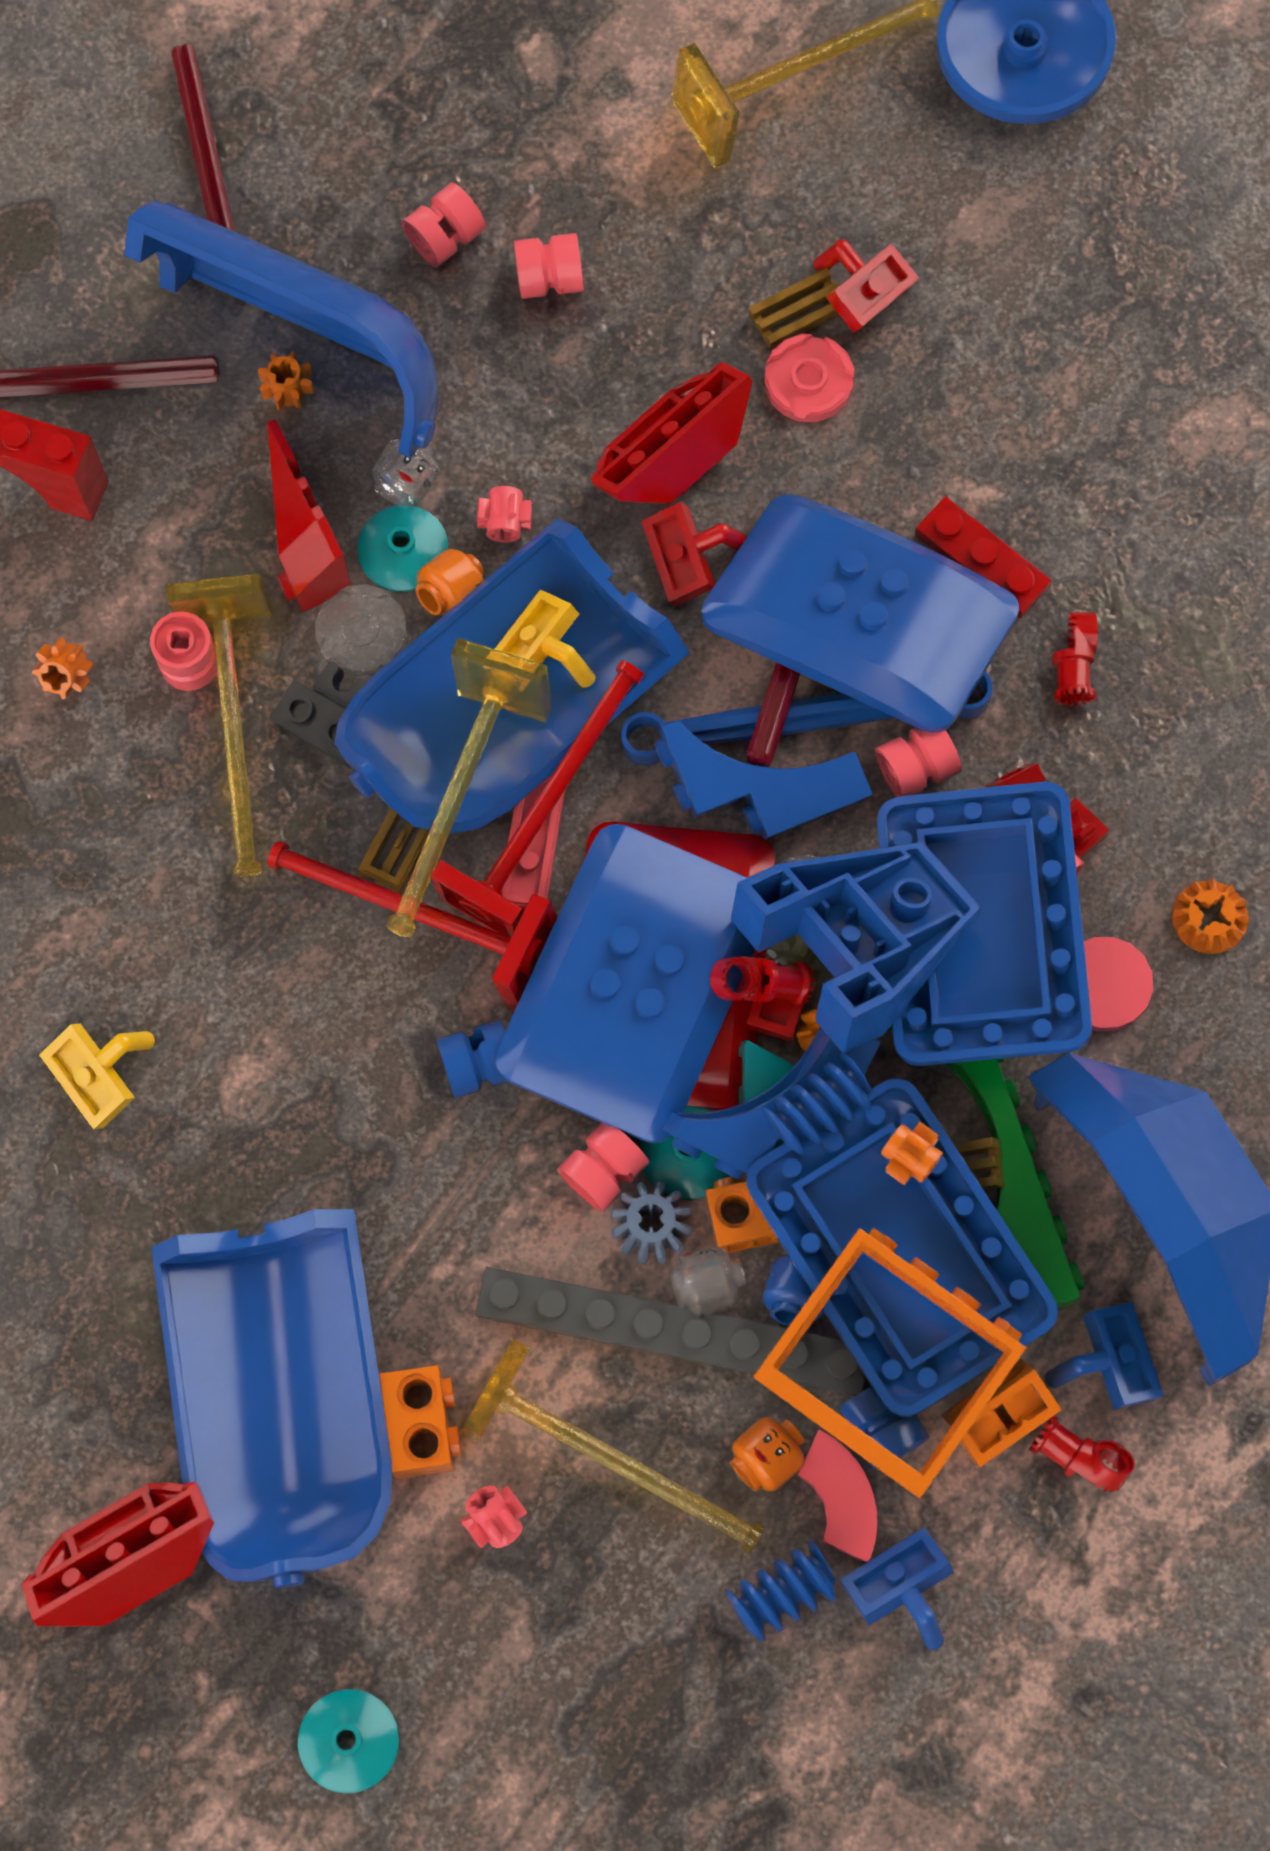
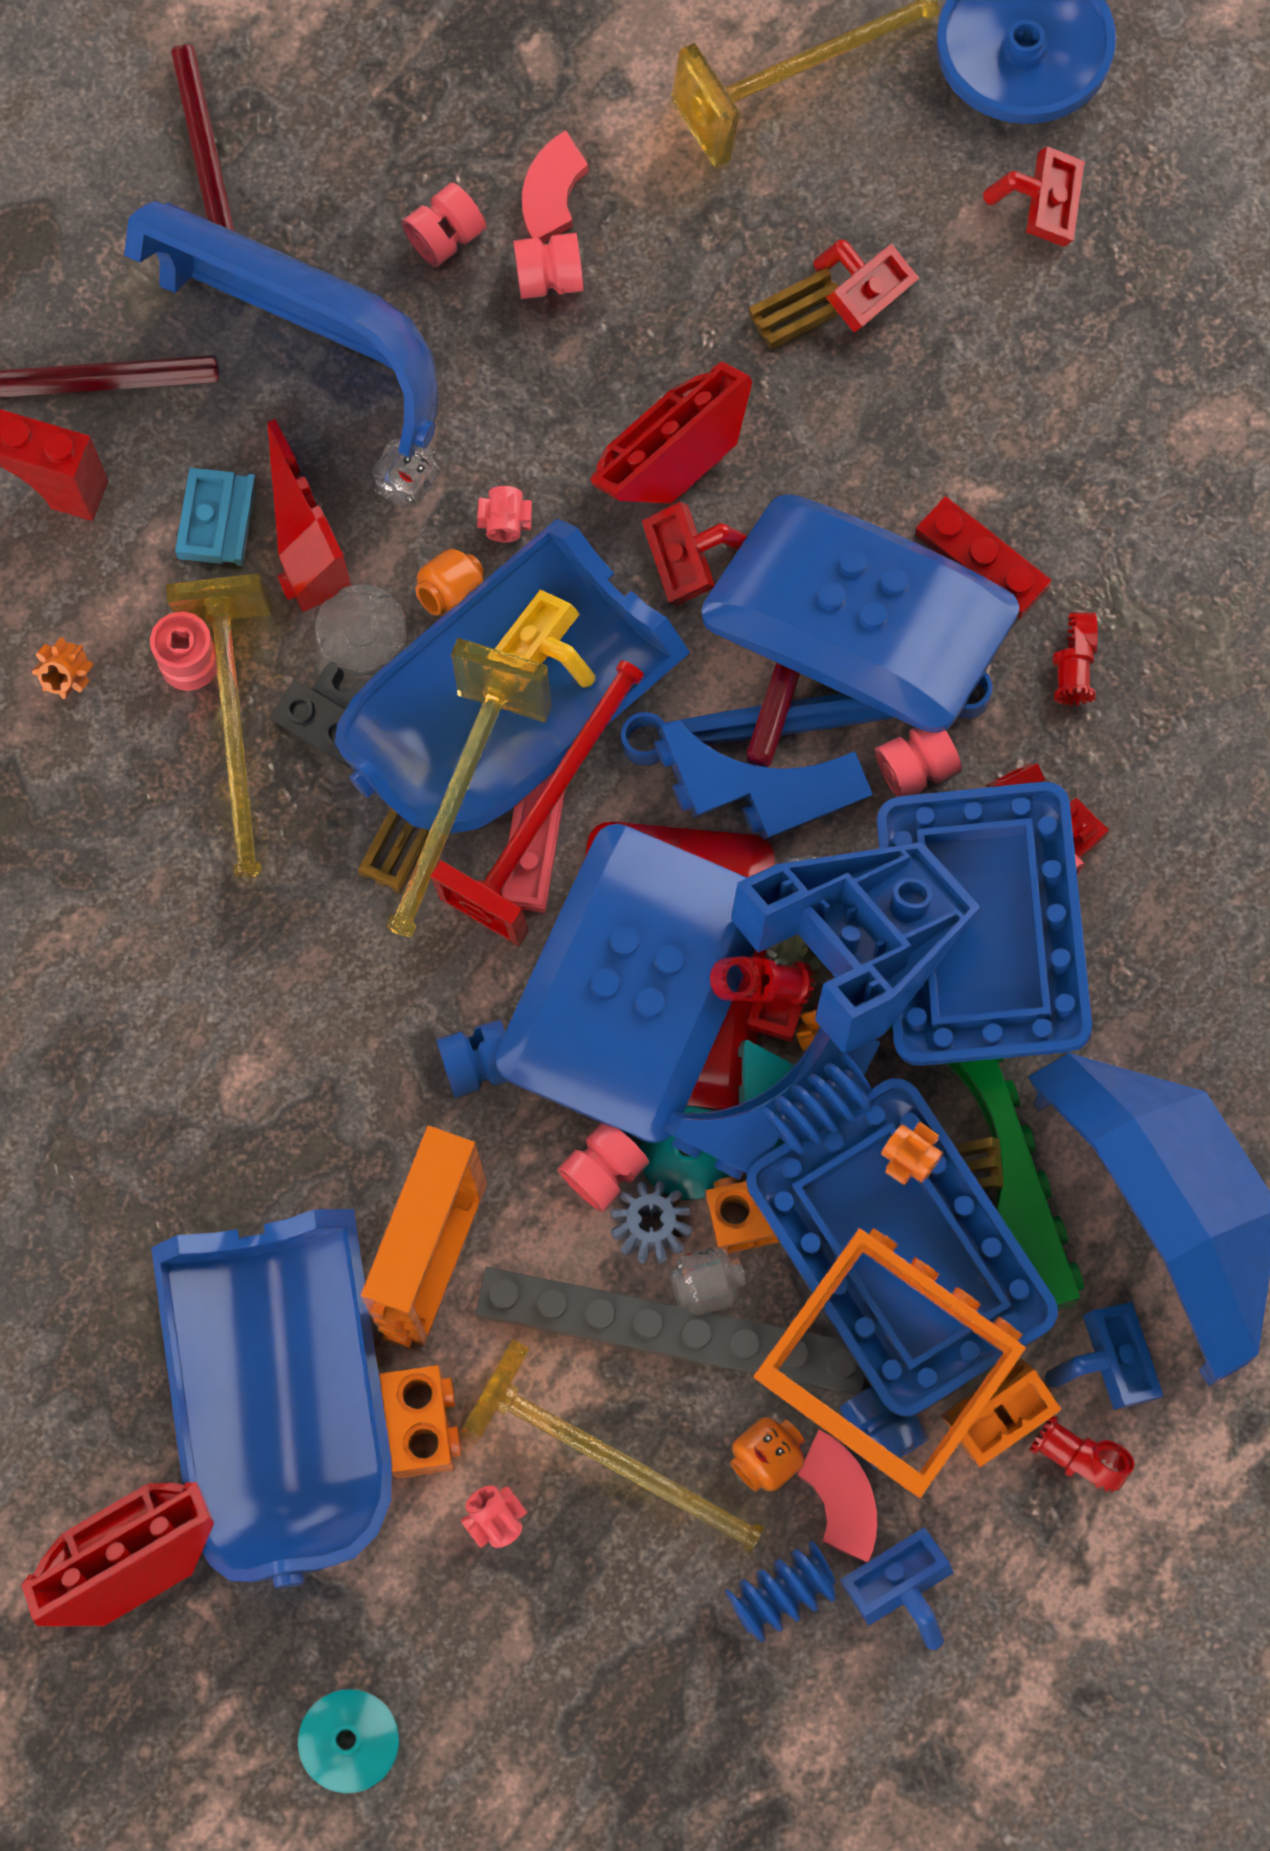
yellow plate [40,1024,155,1130] -> none
orange gear [258,351,314,411] -> none
red tile [267,841,558,1011] -> none
teal dish [357,505,449,592] -> none
blue head [762,1255,824,1326] -> none
coral tile [764,334,854,422] -> none
coral tile [1084,937,1154,1032] -> none
orange gear [1172,878,1250,954] -> none
none -> dark azure plate [175,468,257,566]
none -> orange window [360,1125,487,1348]
none -> coral tile [522,131,589,243]
none -> red plate [983,146,1085,247]

